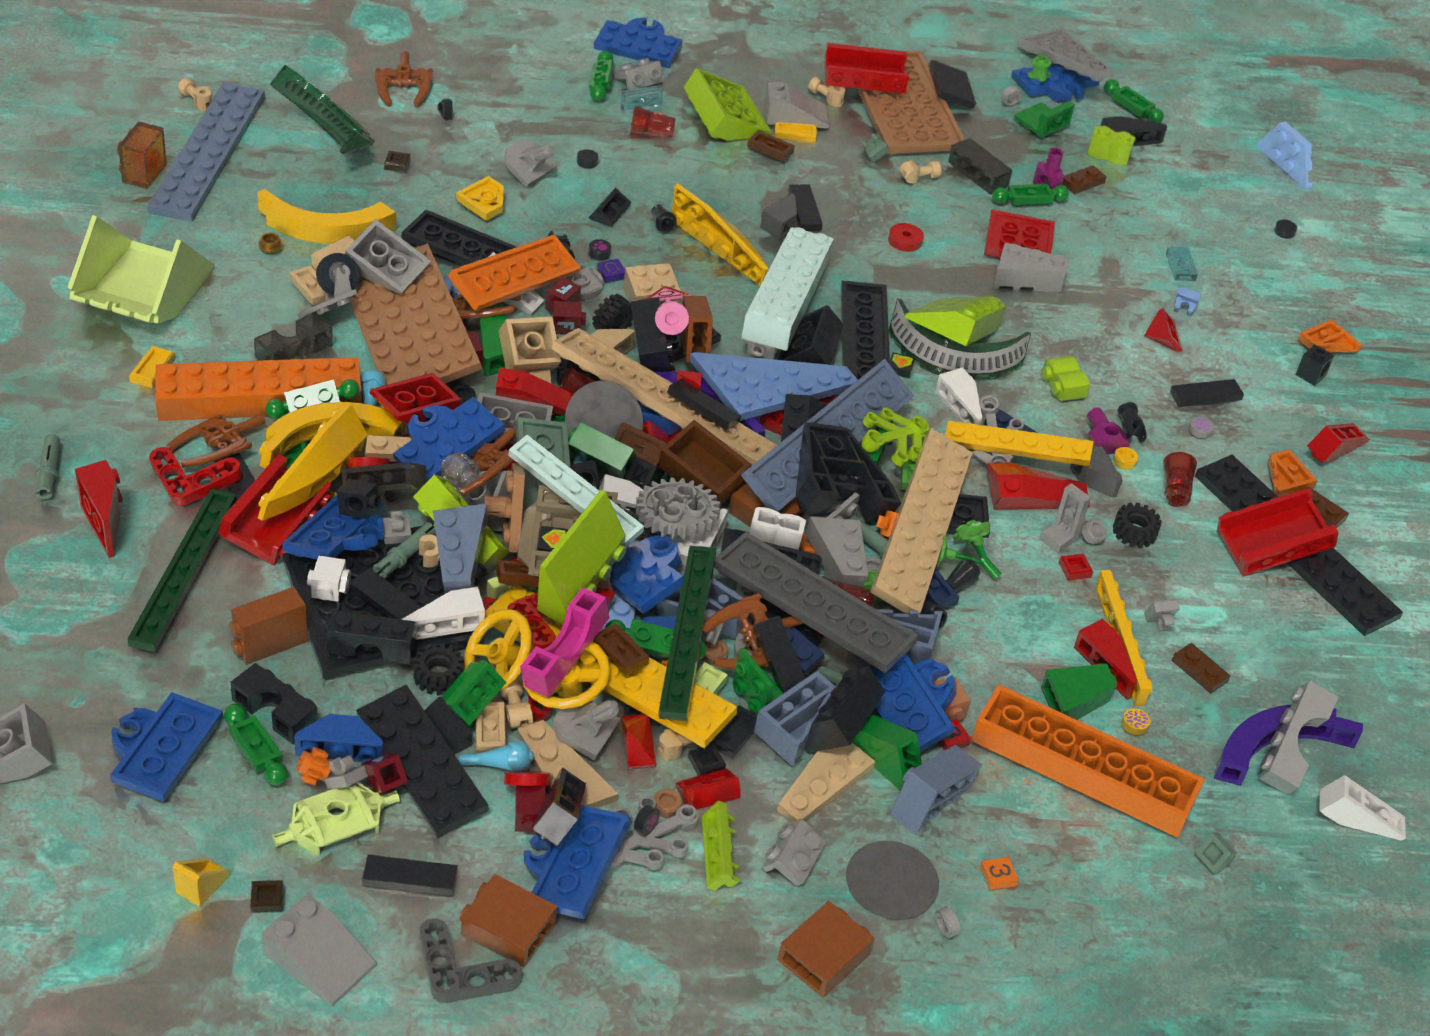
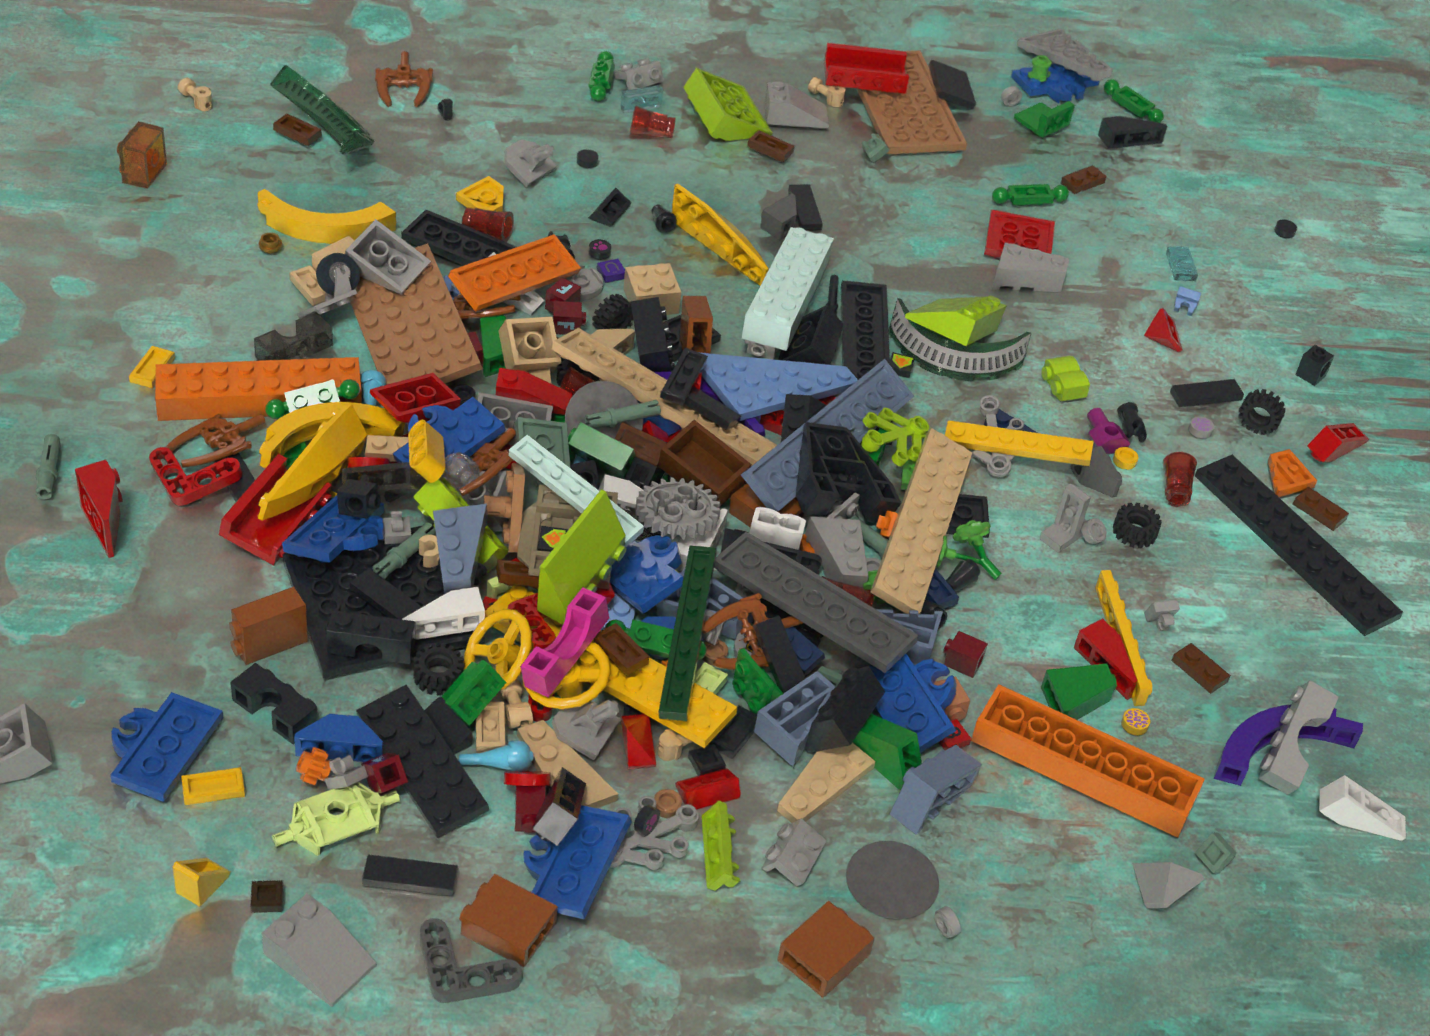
yellowish green windscreen [67,215,214,324] -> none
dark green plate [127,489,237,652] -> none
sand blue plate [147,82,265,222] -> none
green plate [224,703,288,786] -> none
white brick [307,556,351,602] -> none
dark brown tile [384,151,410,173] -> none
blue plate [593,17,682,69] -> none
bright pink piece [646,286,691,335] -> none
yellow tile [774,122,817,143] -> none
red piece [888,223,924,252] -> none
tan leg [899,160,941,185] -> none
white slope [935,367,982,425] -> none
clear smoke brick [948,138,1012,195] -> none
orange tile [980,856,1019,891] -> none
red wedge [987,463,1090,510] -> none
magenta piece [1032,147,1064,189] -> none
red tile [1058,553,1093,581] -> none
lime brick [1087,126,1135,166] -> none
red panel [1217,488,1339,576] -> none
light blue wing [1256,121,1312,190] -> none
orange wing [1298,319,1362,352] -> none
none -> yellow tile [181,767,245,805]
none -> reddish brown plate [273,114,322,146]
none -> yellow beam [408,420,445,483]
none -> clear red plant [462,208,514,242]
none -> sand green pin [585,399,661,429]
none -> black tile [660,348,708,406]
none -> black piece [826,275,839,314]
none -> dark red brick [943,631,988,678]
none -> light grey slope [1132,862,1204,908]
none -> black tyre [1238,389,1286,435]

